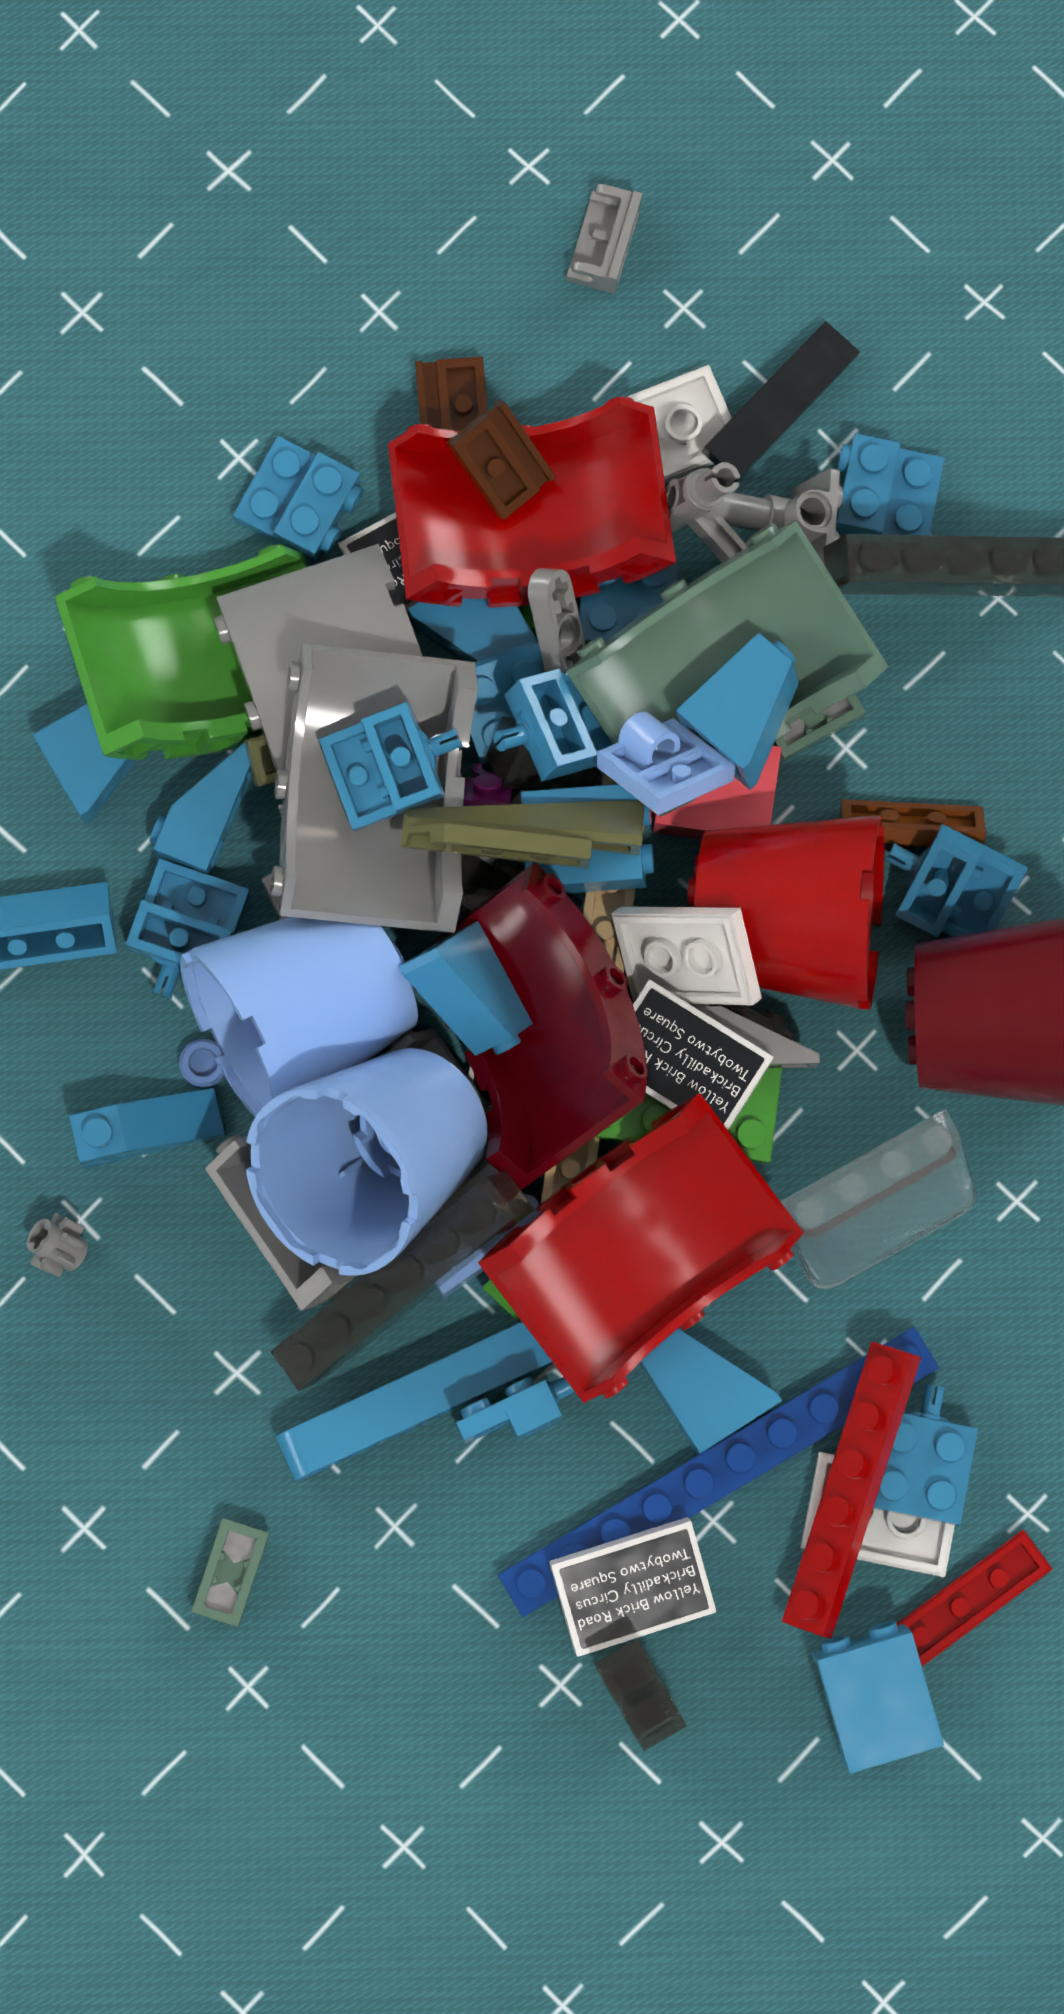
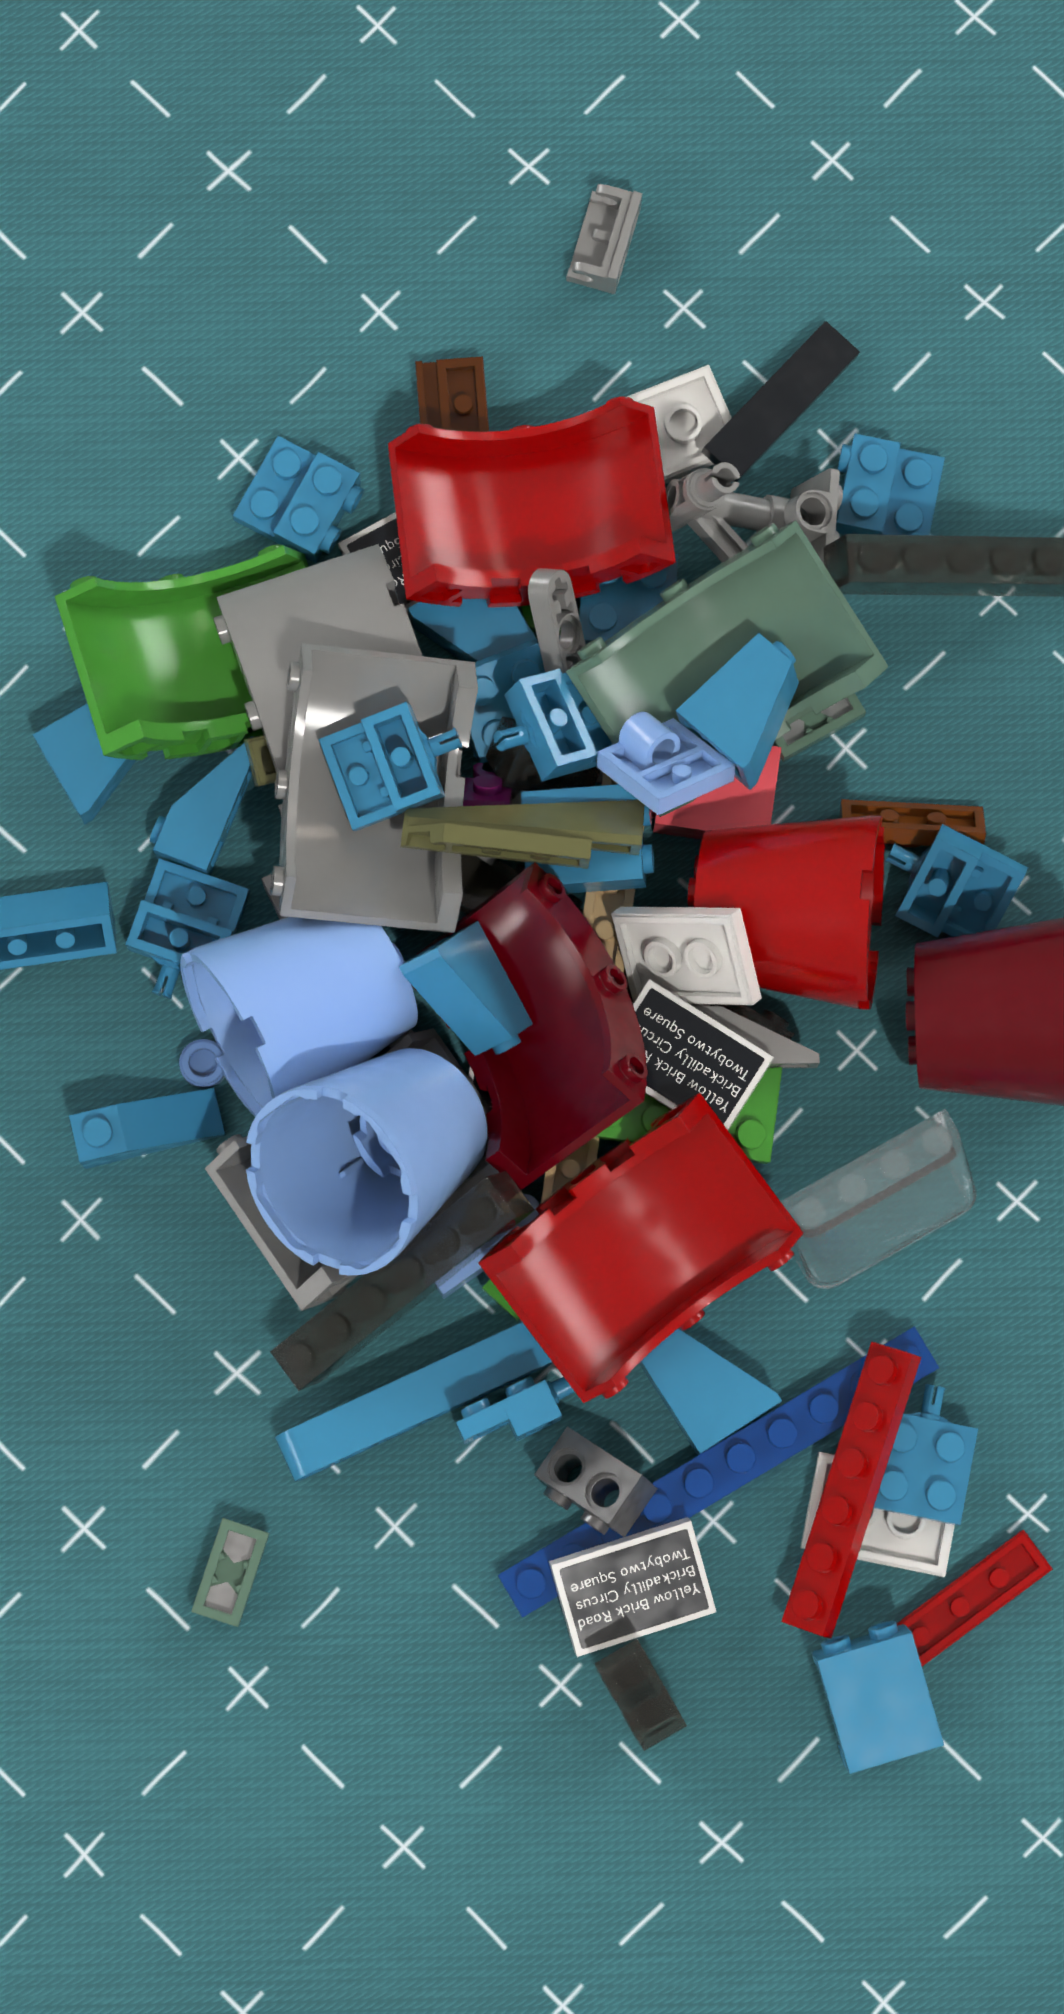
light grey gear [27,1213,88,1277] -> none
reddish brown plate [446,400,556,520] -> none
none -> flat silver brick [534,1426,657,1537]

